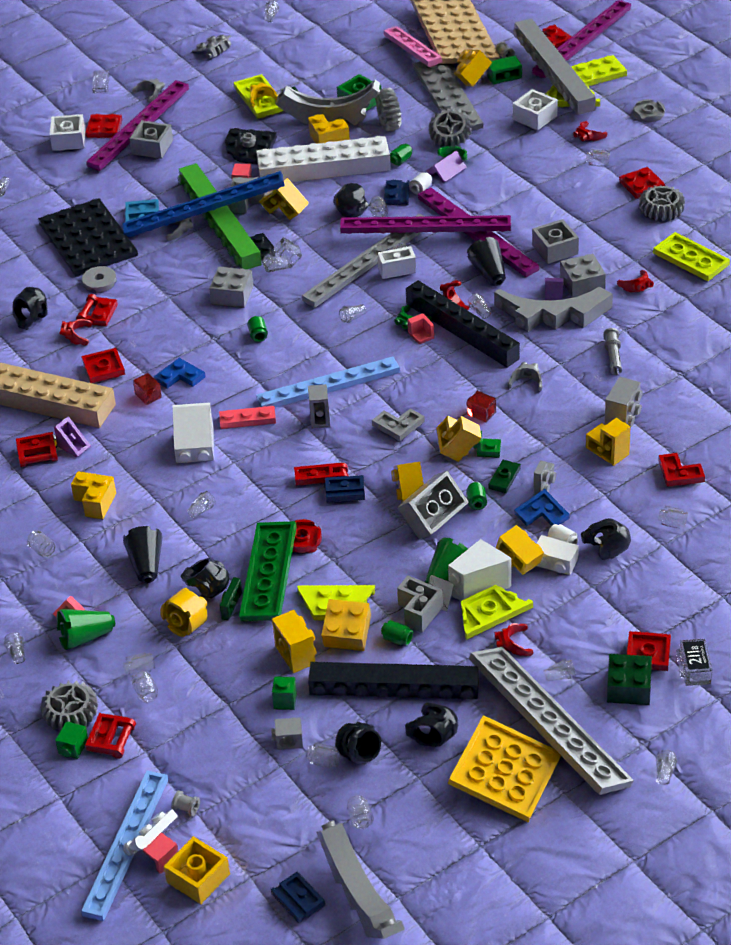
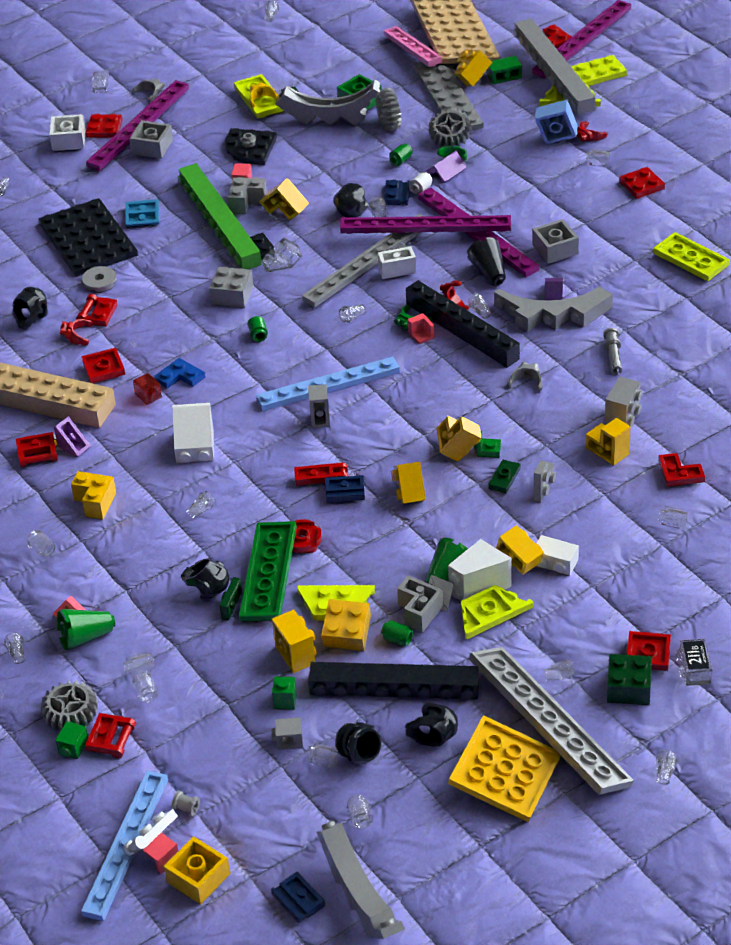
blue plate [122,171,285,238] -> none
black cone [123,526,163,583] -> none
yellow brick [160,588,207,637] -> none
light grey helmet [166,217,193,240] -> none
light grey hinge [192,34,231,59] -> none
coral plate [219,406,276,429] -> none
white brick [257,136,391,182] -> none
yellow brick [308,114,350,144] -> none
light grey plate [372,409,425,441] -> none
light grey brick [397,471,469,539] -> none
clear red brick [466,391,496,423] -> none
green brick [466,482,487,510] -> none
red helmet [494,623,534,656] -> none
light grey bush [495,42,515,58] -> none
white brick [512,89,558,130] -> none
blue plate [514,489,570,526] -> none
white brick [548,524,578,545] -> none
light grey brick [560,254,606,298] -> none
black helmet [581,518,631,560] -> none
red helmet [617,270,654,293] -> none
light grey tile [633,99,665,122] -> none
light grey gear [639,185,685,222] -> none
none -> light blue brick [535,100,577,145]

